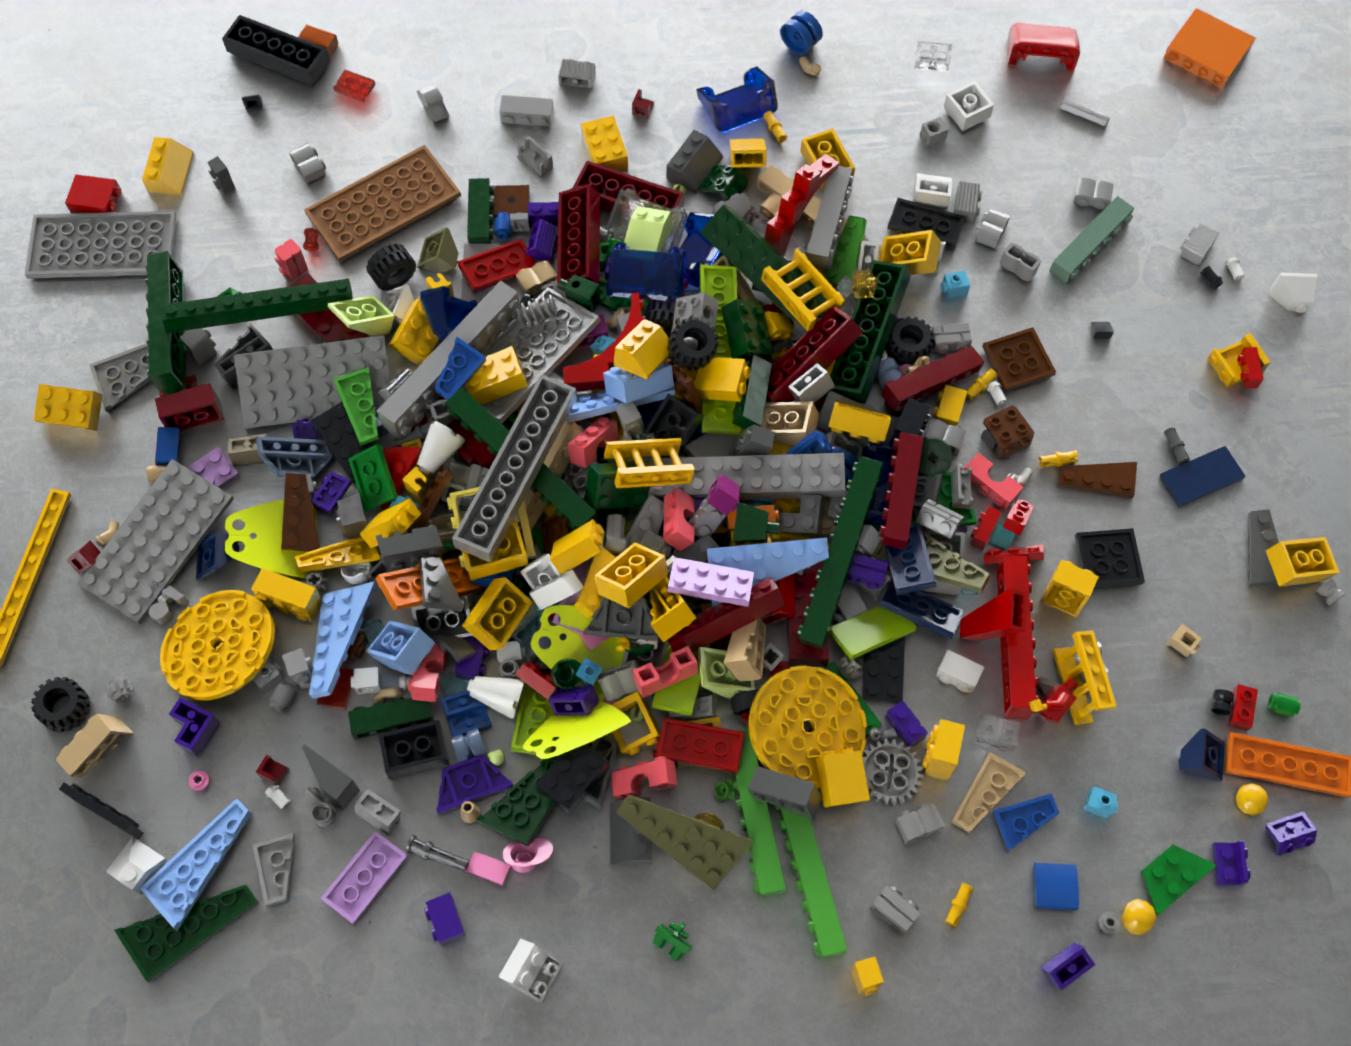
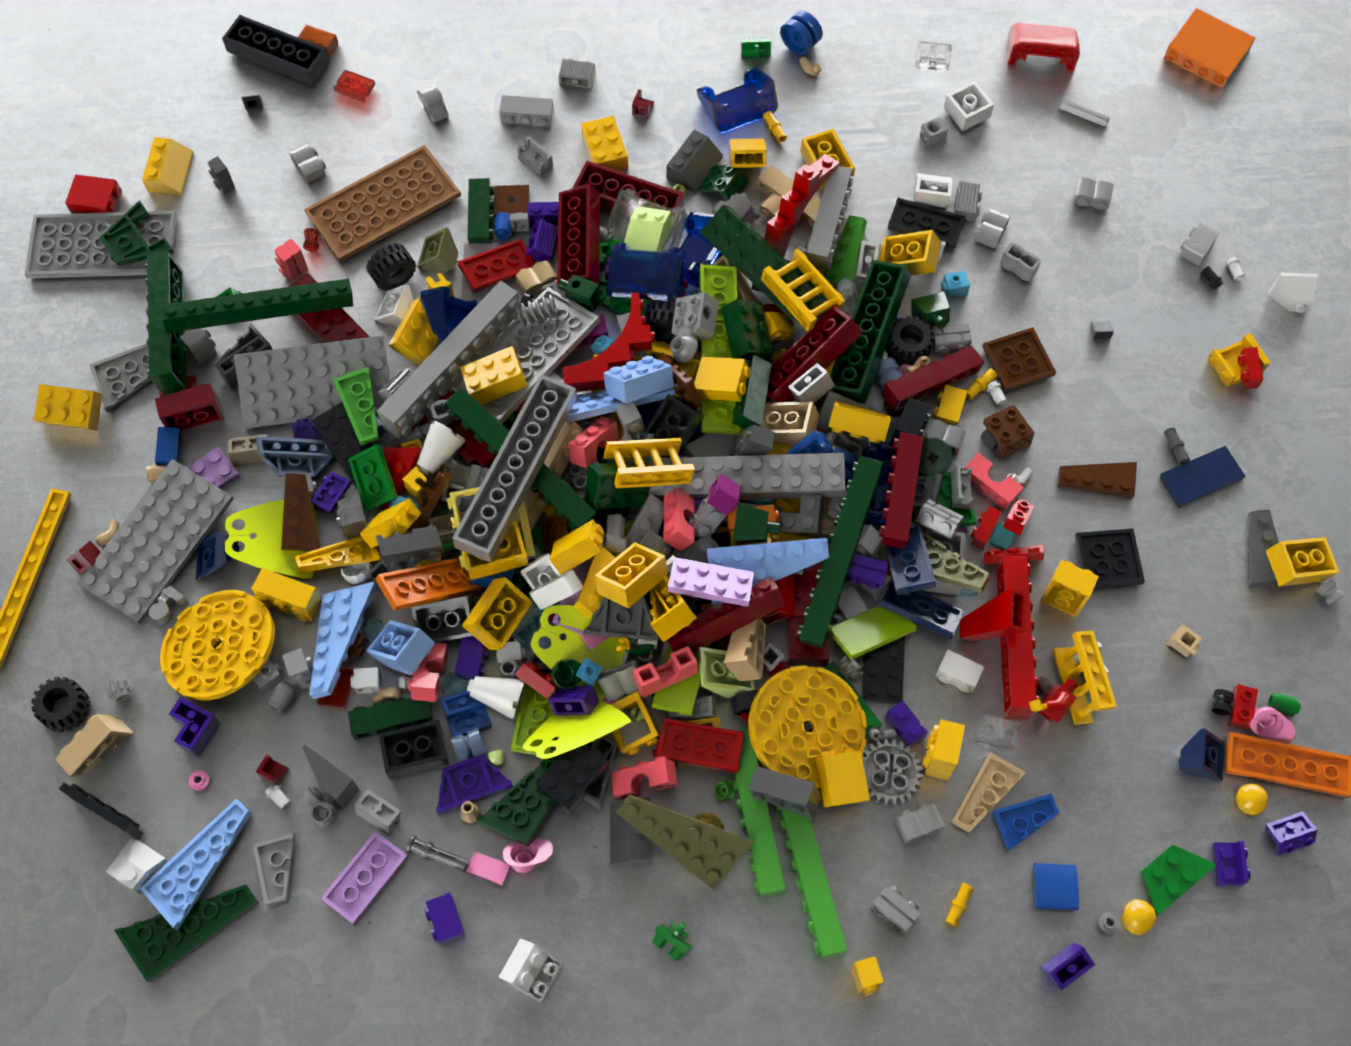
light grey gear [303,571,328,593] -> none
yellowish green slope [327,295,394,336] -> none
dark grey wing [419,555,464,612] -> none
dark grey slope [434,636,476,663] -> none
blue wing [435,337,487,400] -> none
tan cone [606,307,630,329] -> none
yellow slope [614,320,670,379] -> none
black tyre [667,317,719,370] -> none
clear yellow brick [851,270,877,298] -> none
yellow pin [1038,450,1079,468] -> none
sand green brick [1049,196,1134,283] -> none
medium azure brick [1083,786,1118,819] -> none
none -> dark green wing [100,200,174,266]
none -> green hips [741,37,771,60]
none -> dark green torso [911,292,950,329]
none -> bright pink piece [1251,707,1296,744]

